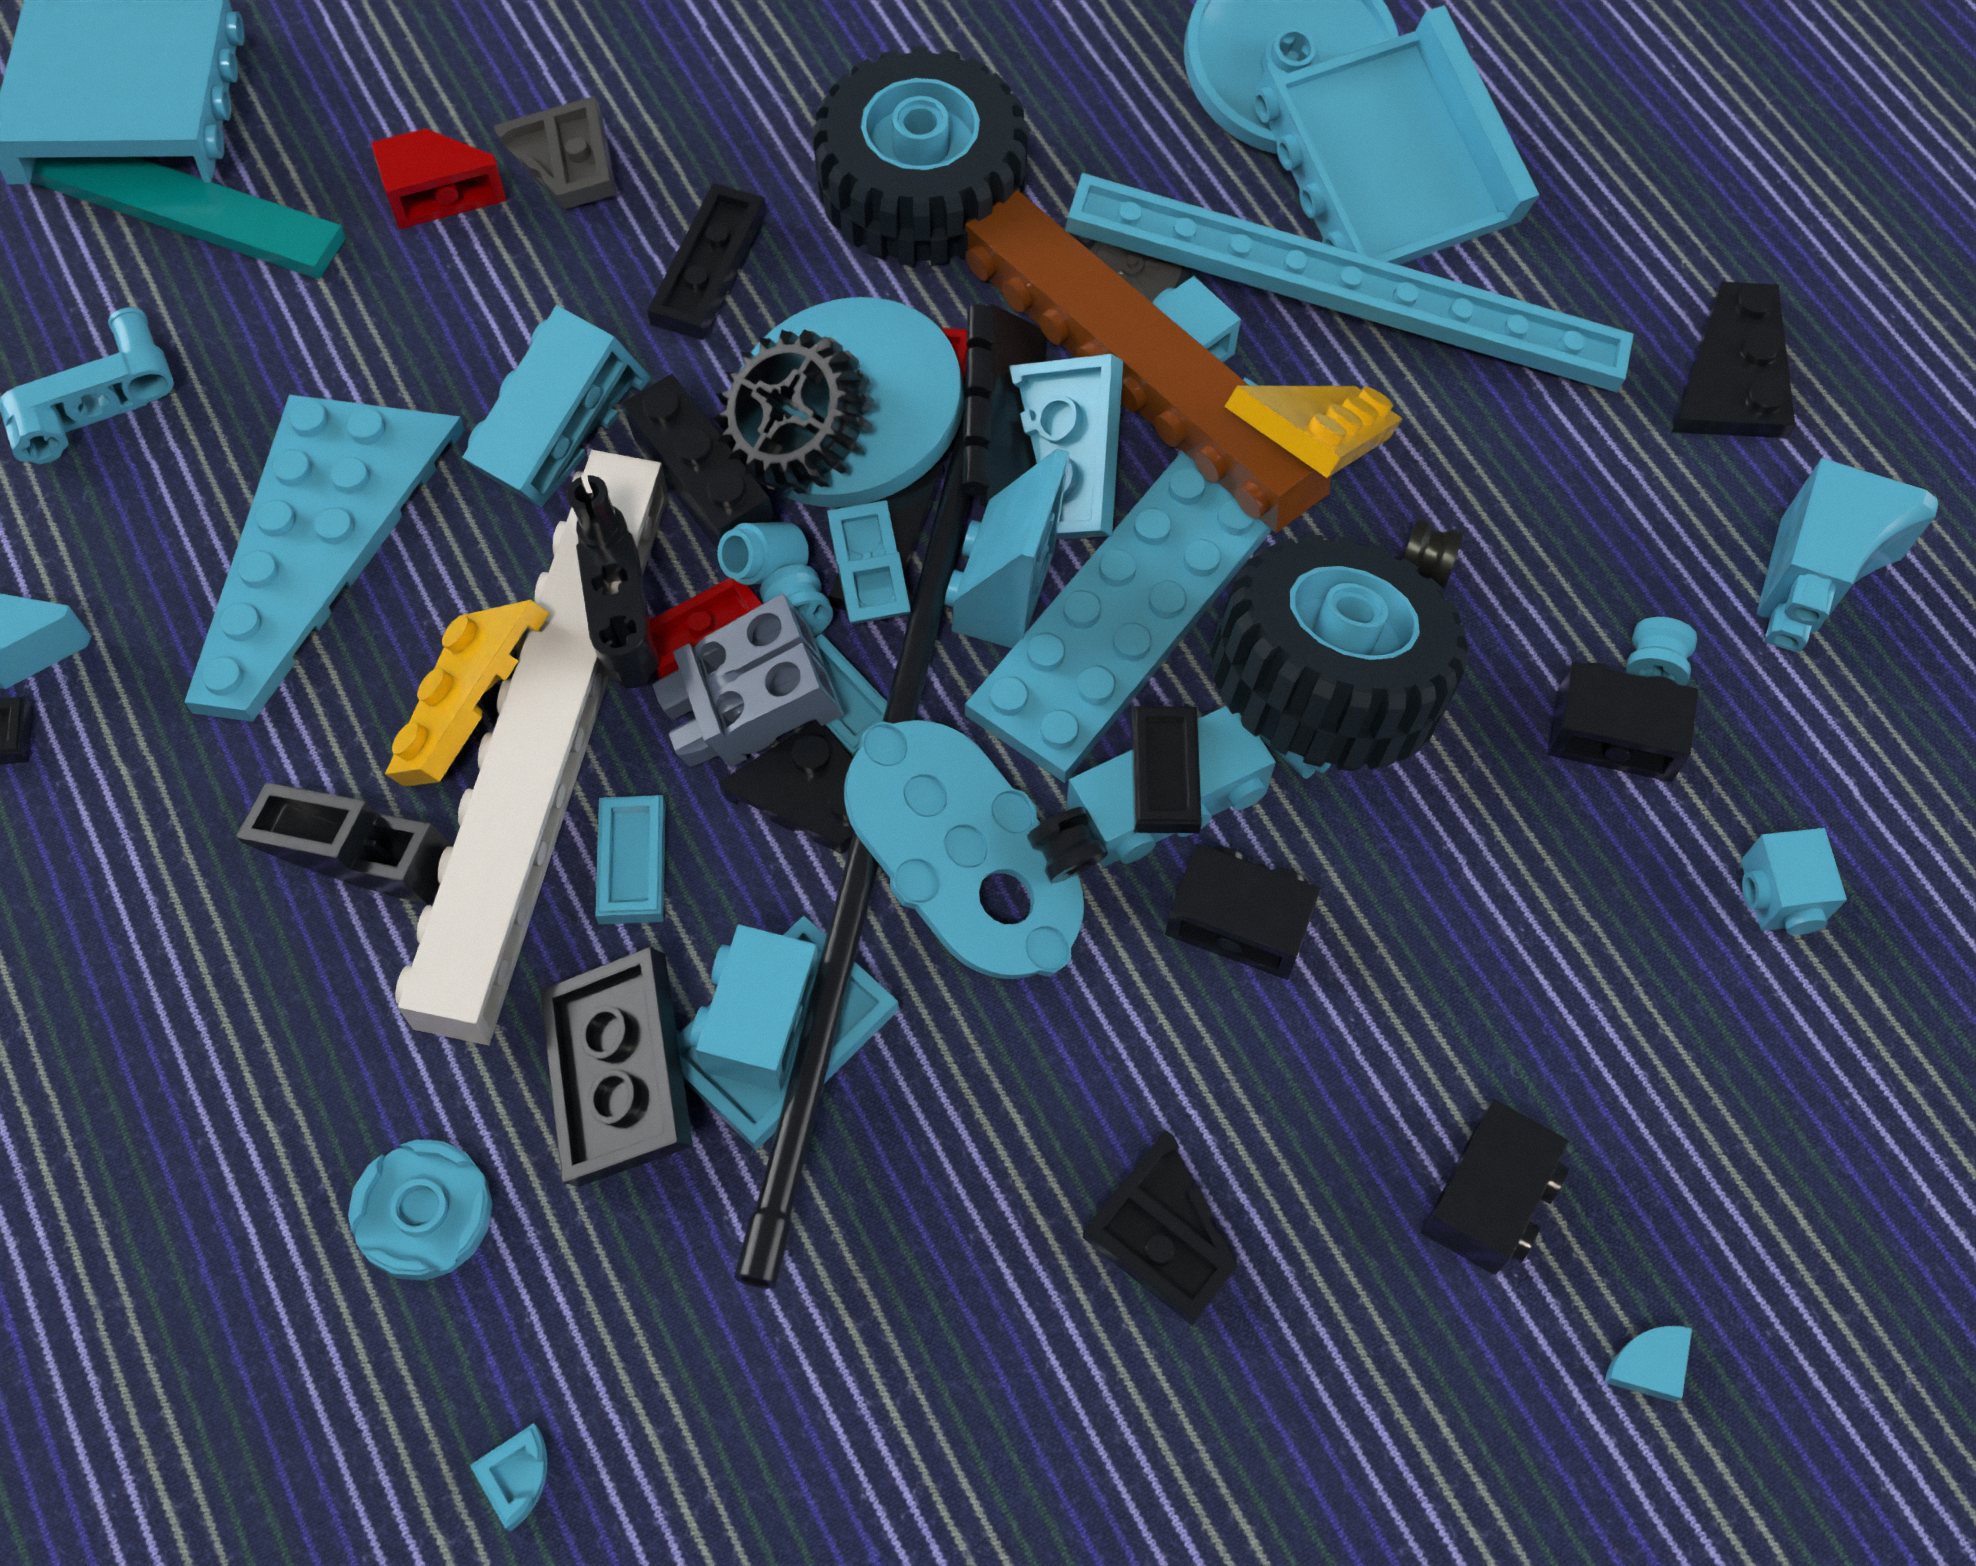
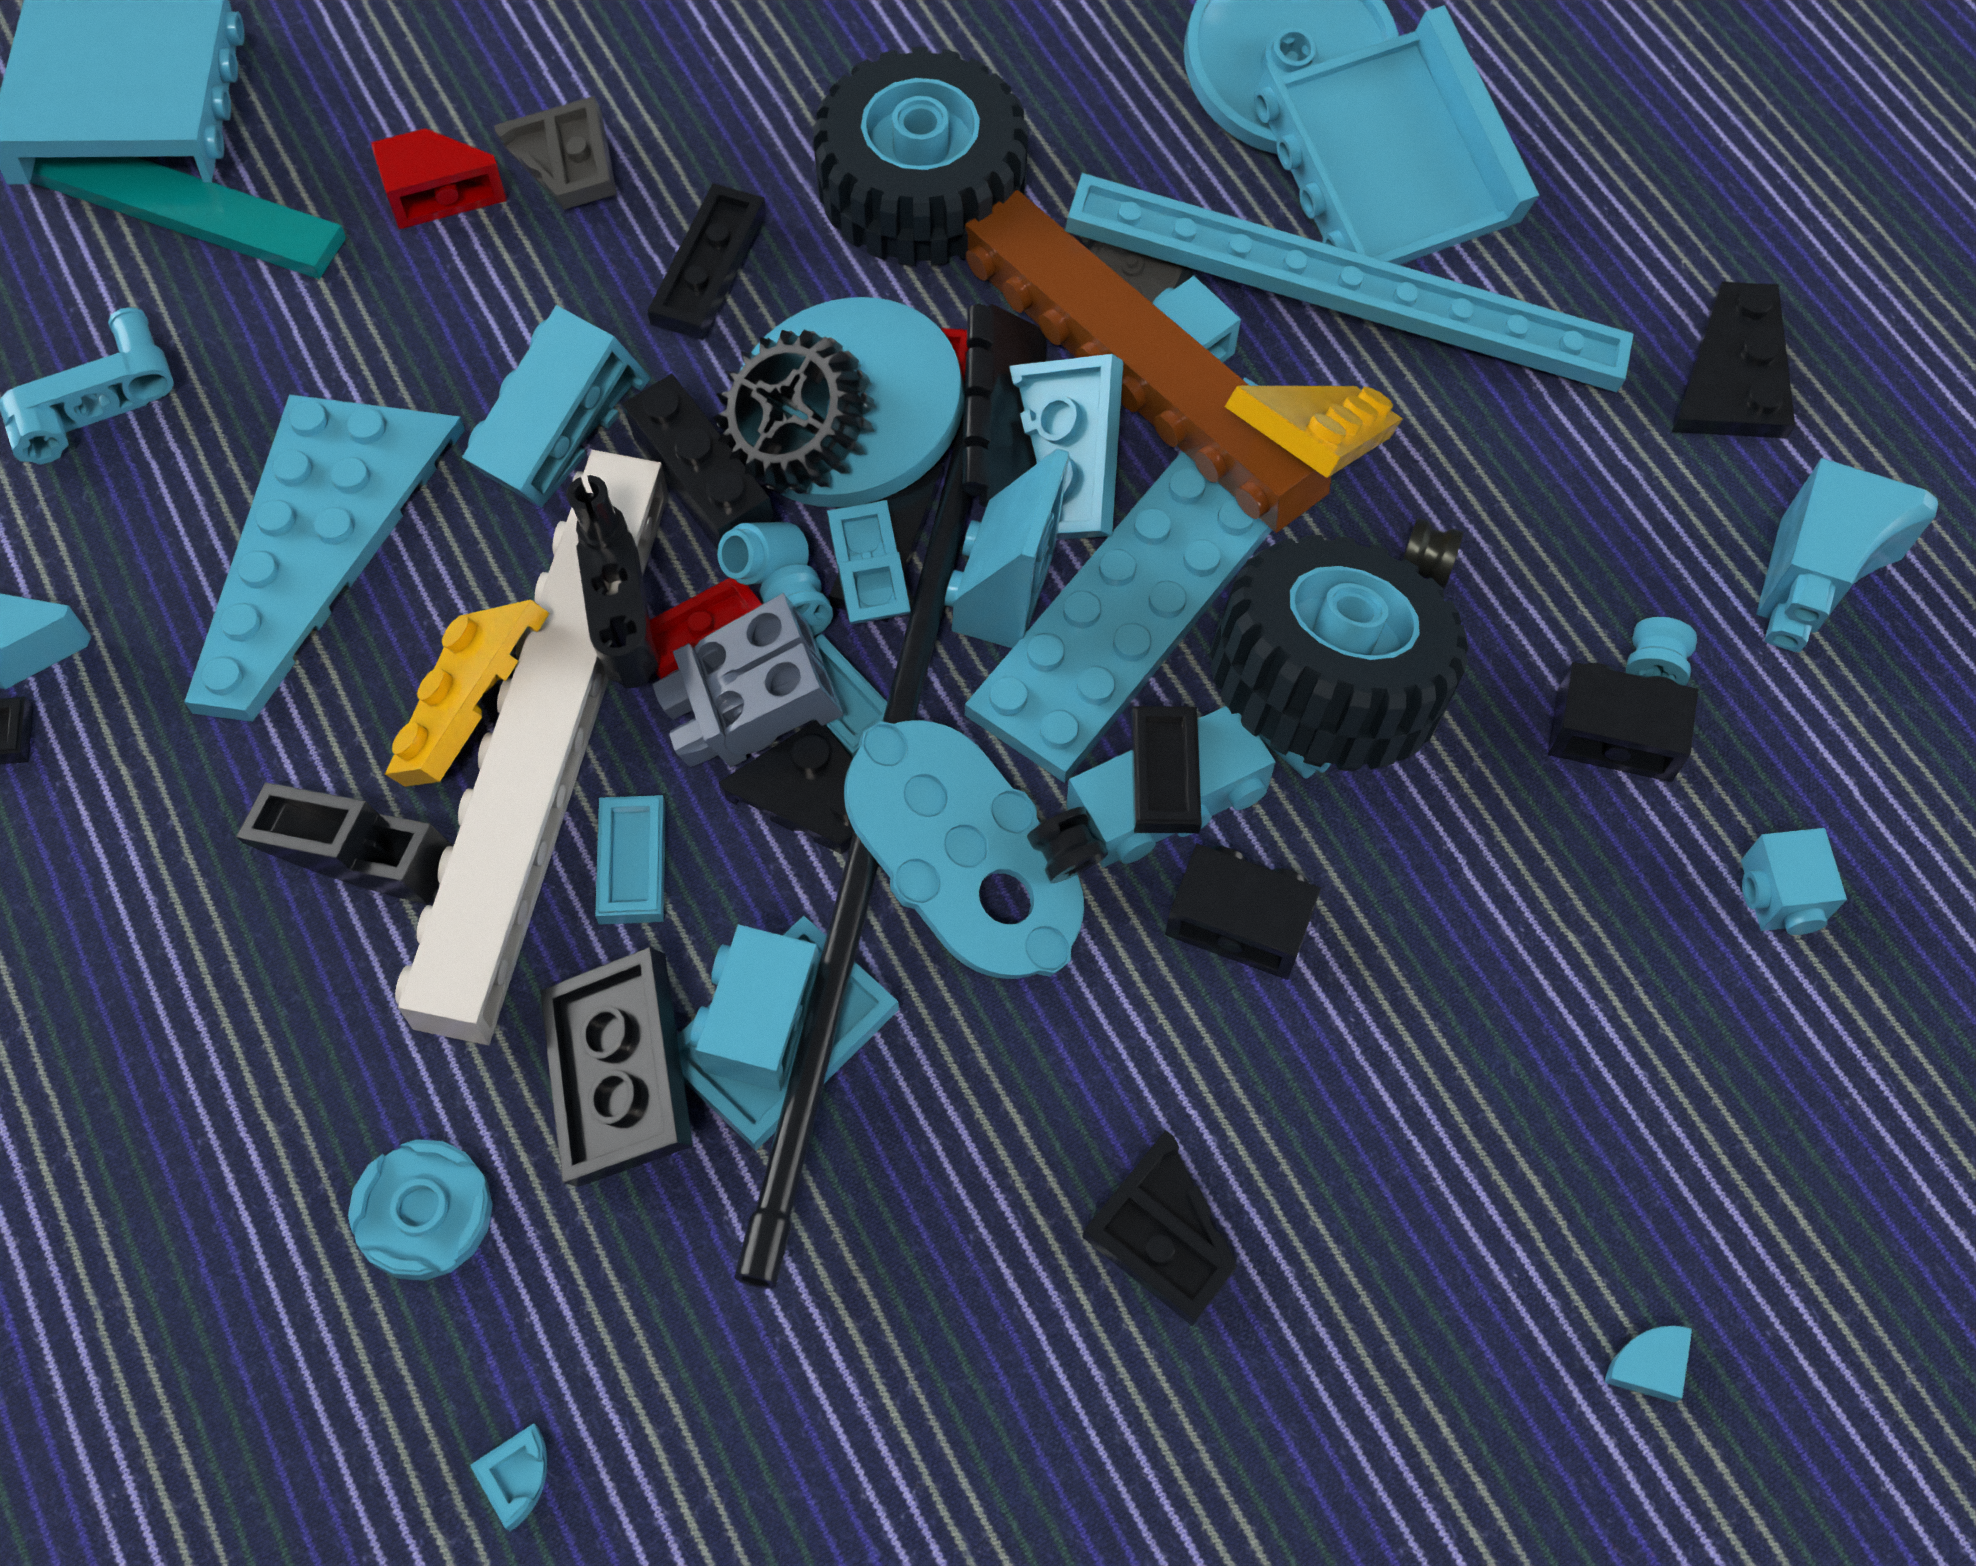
black brick [1420,1099,1570,1275] -> none

